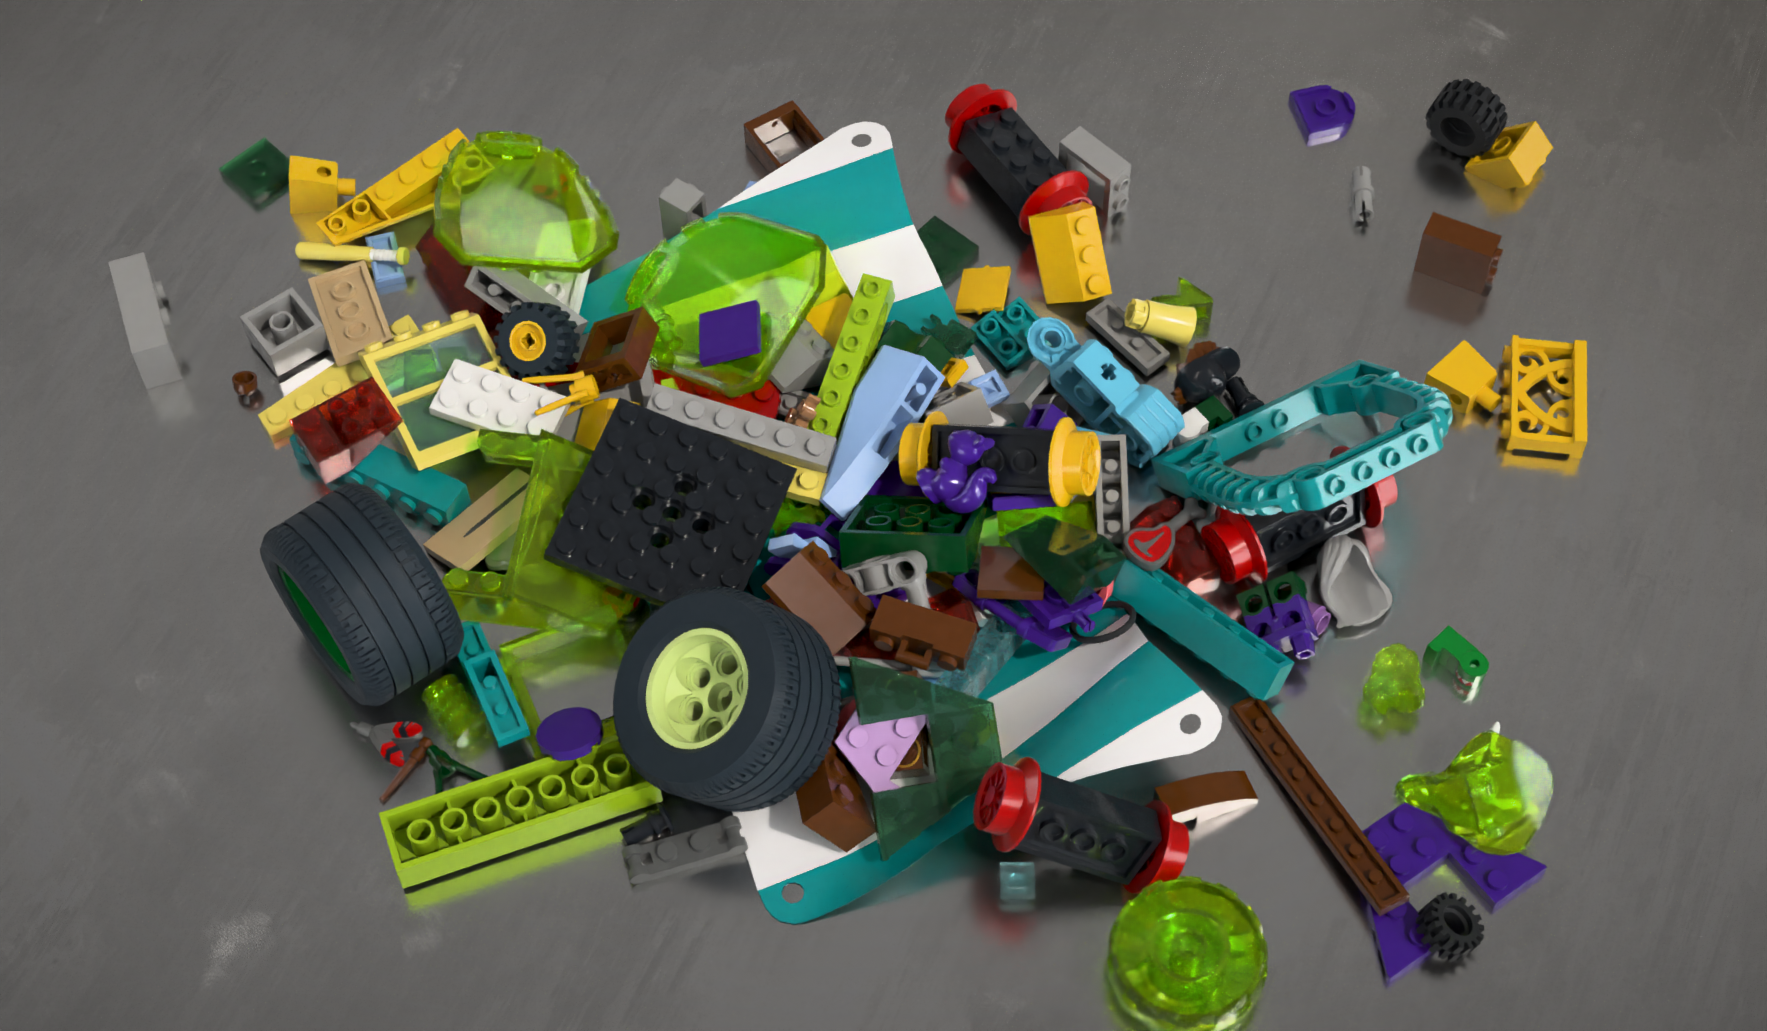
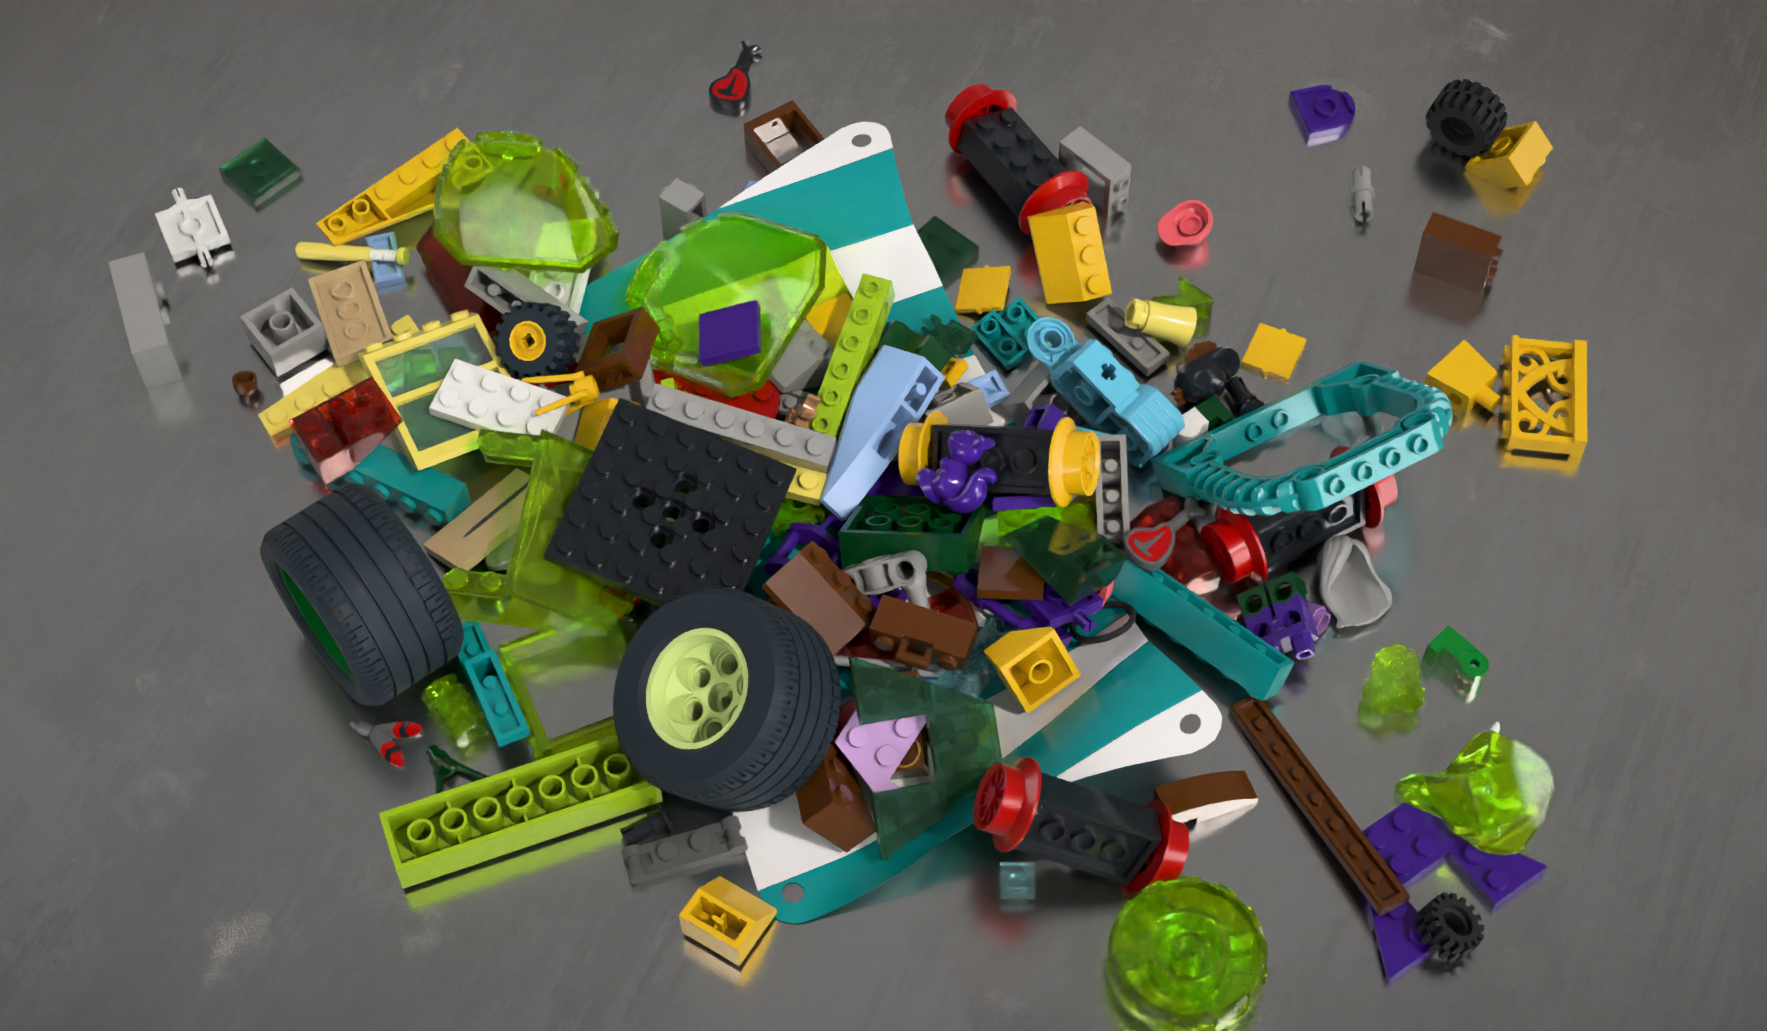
yellow torso [289,156,356,214] -> none
reddish brown piece [379,736,434,803] -> none
dark purple tile [536,707,604,761] -> none
light blue slope [768,533,837,559] -> none
none -> white plate [155,188,231,267]
none -> yellow slope [679,876,777,966]
none -> black piece [709,40,761,110]
none -> yellow slope [984,627,1082,714]
none -> coral hat [1157,200,1213,247]
none -> yellow piece [1241,323,1307,382]

